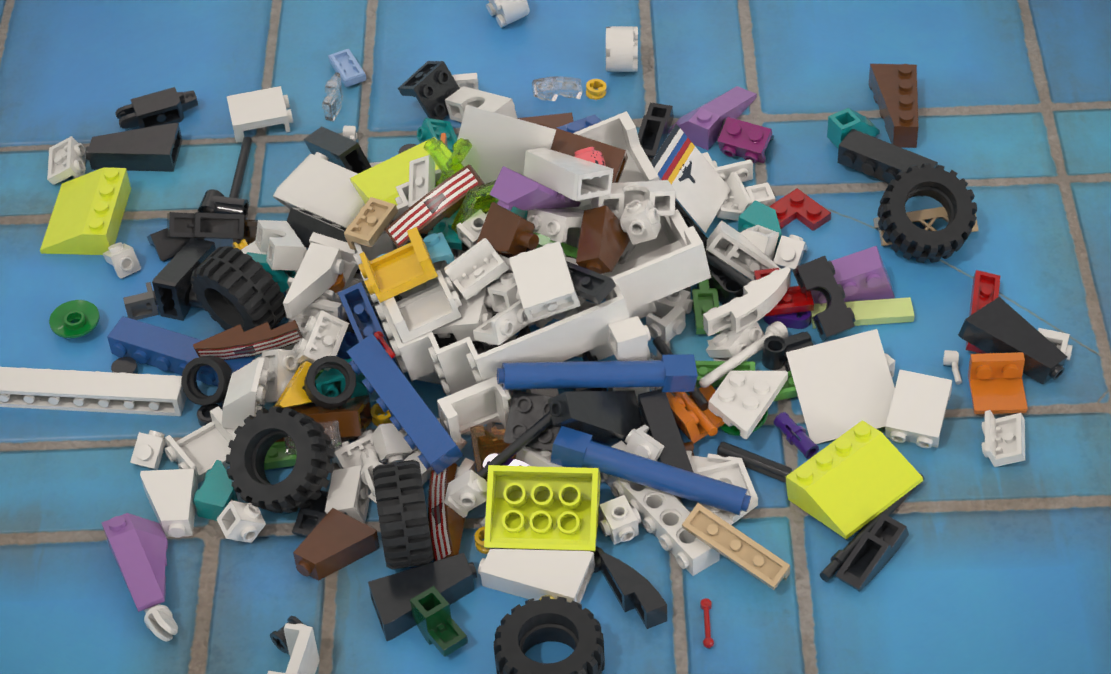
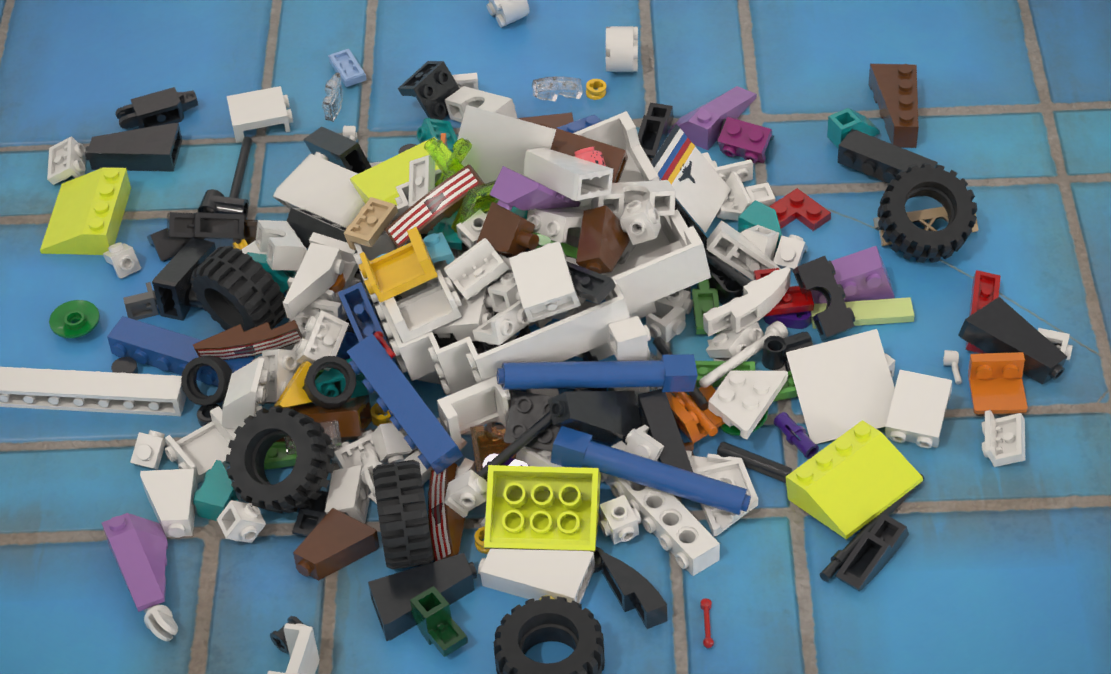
tan fence [682,503,790,590] -> none

